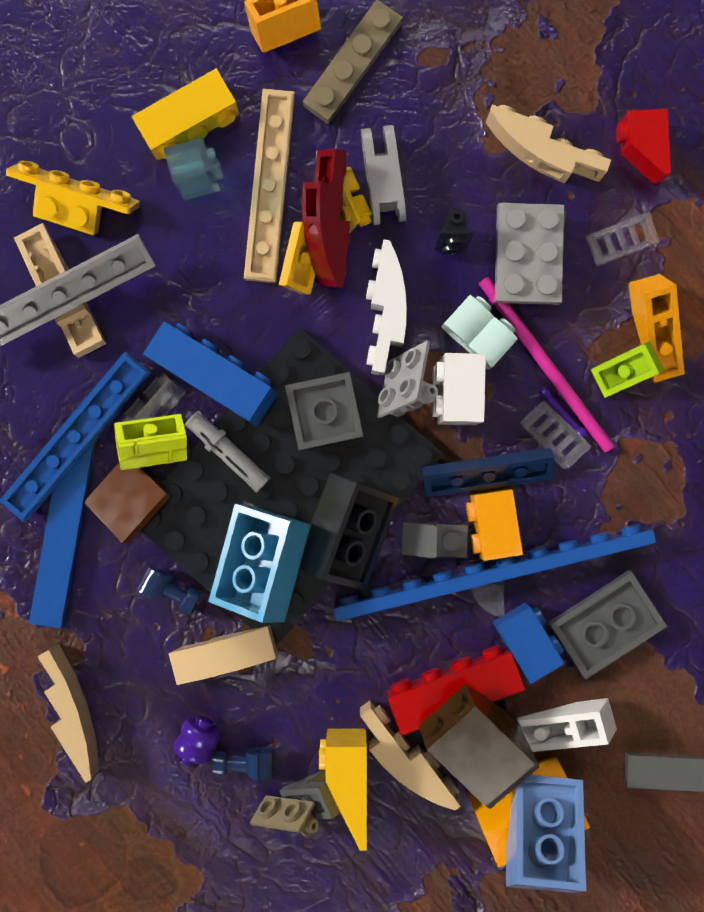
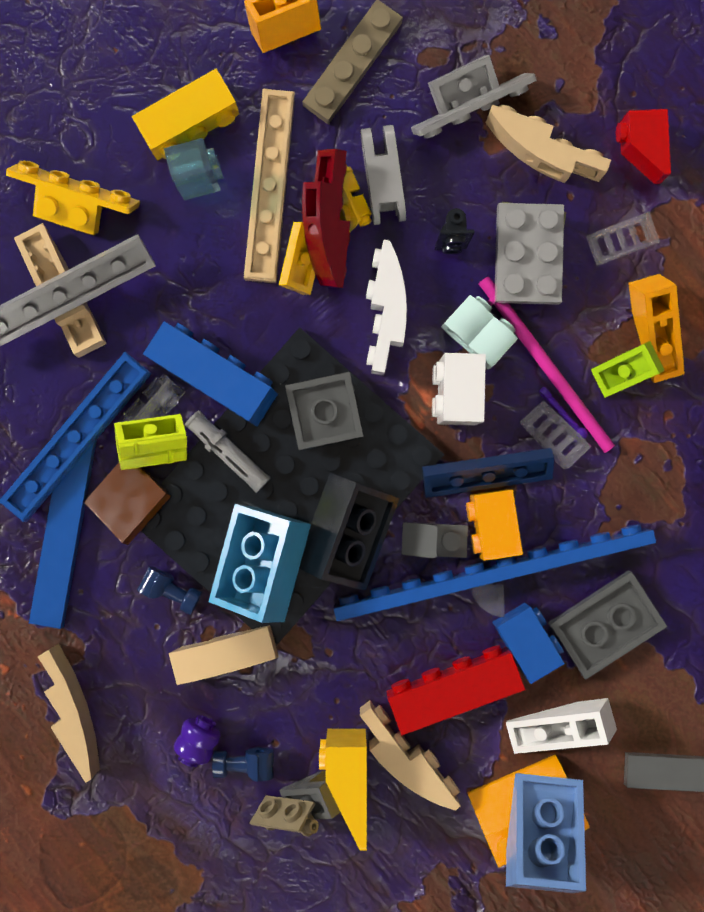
light grey hinge [377,340,438,418] -> none
dark brown slope [419,684,539,809] -> none
none -> light grey bracket [411,55,537,139]

